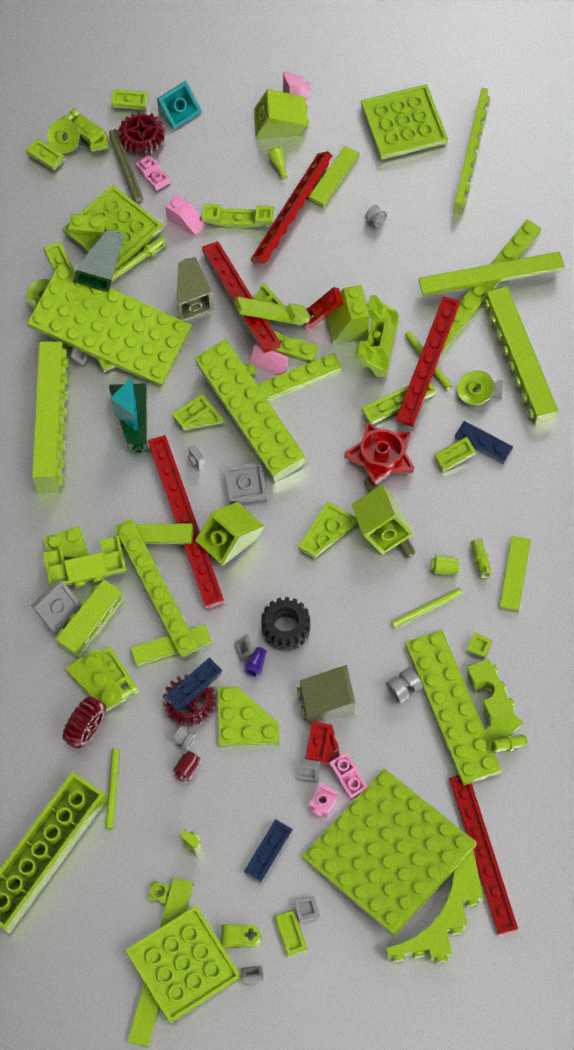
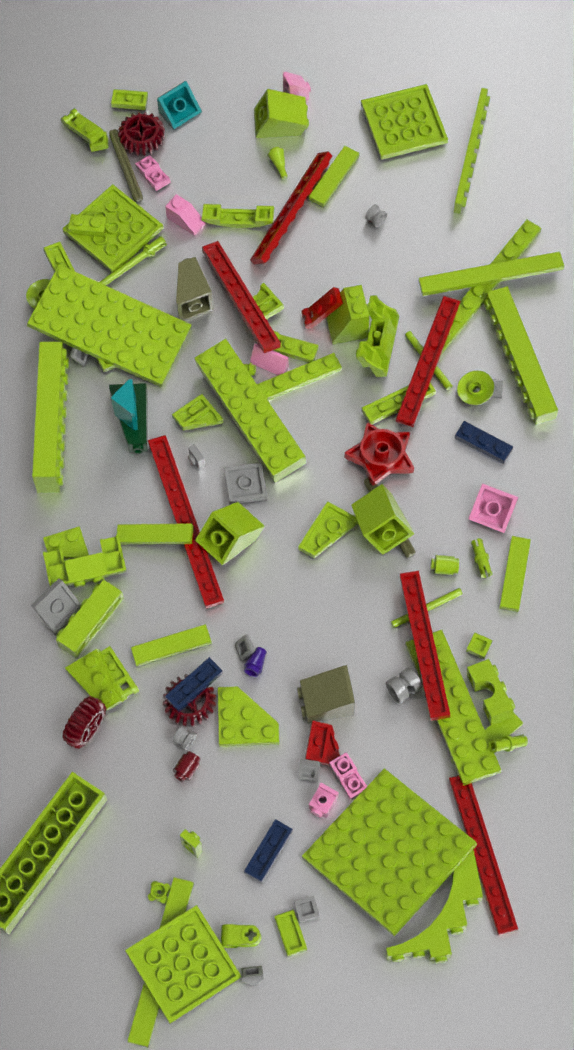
lime plate [26,139,65,171] -> none
lime dish [47,118,80,154] -> none
slope [73,229,125,292] -> none
lime bar [105,749,120,830] -> none
lime plate [115,518,200,658] -> none
lime tile [234,297,304,325] -> none
black tyre [261,597,310,651] -> none
lime tile [286,304,310,323] -> none
lime plate [434,437,476,472] -> none
none -> red plate [400,570,450,721]
none -> bright pink slope [469,484,519,533]

